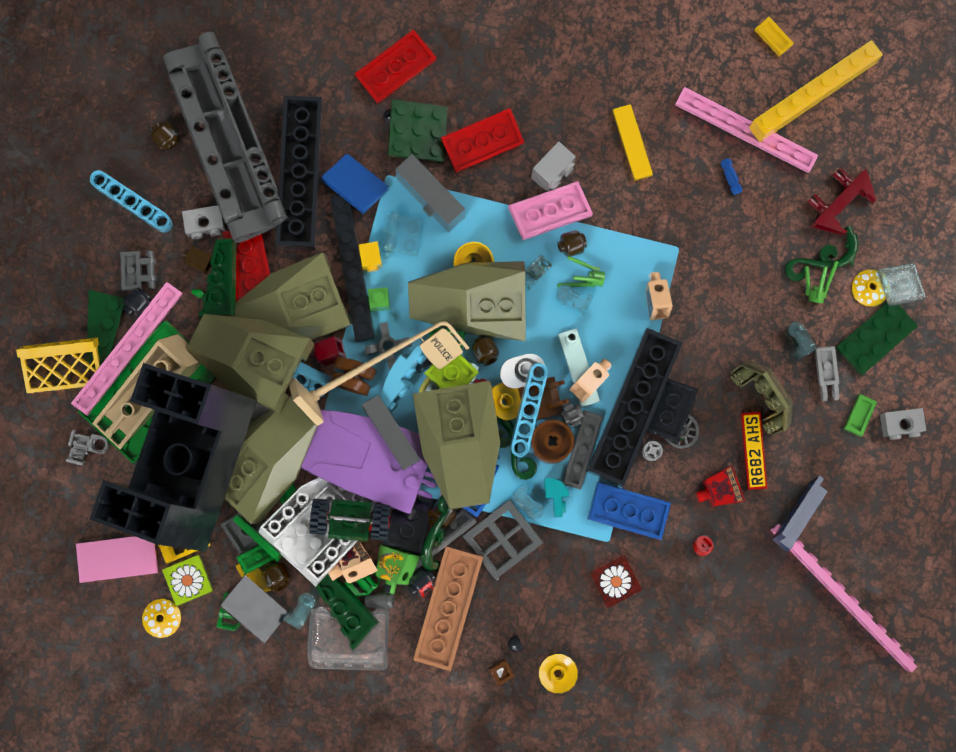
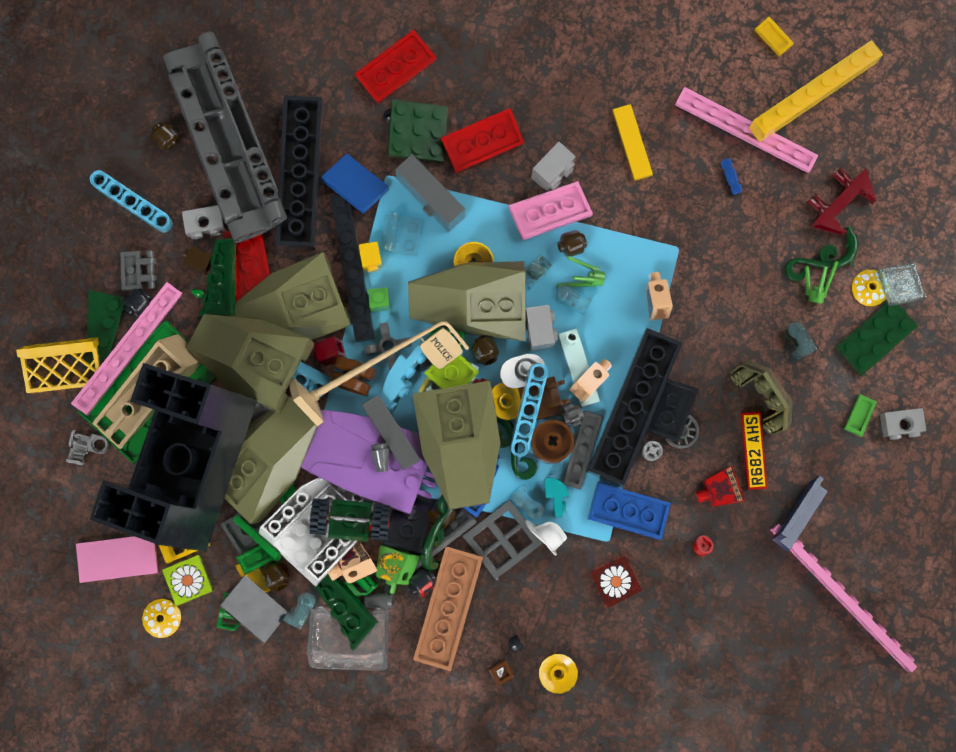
light grey hinge [814,346,840,401] -> none
none -> dark grey cone [370,443,389,472]
none -> light grey brick [525,305,558,352]
none -> white piece [525,520,567,556]

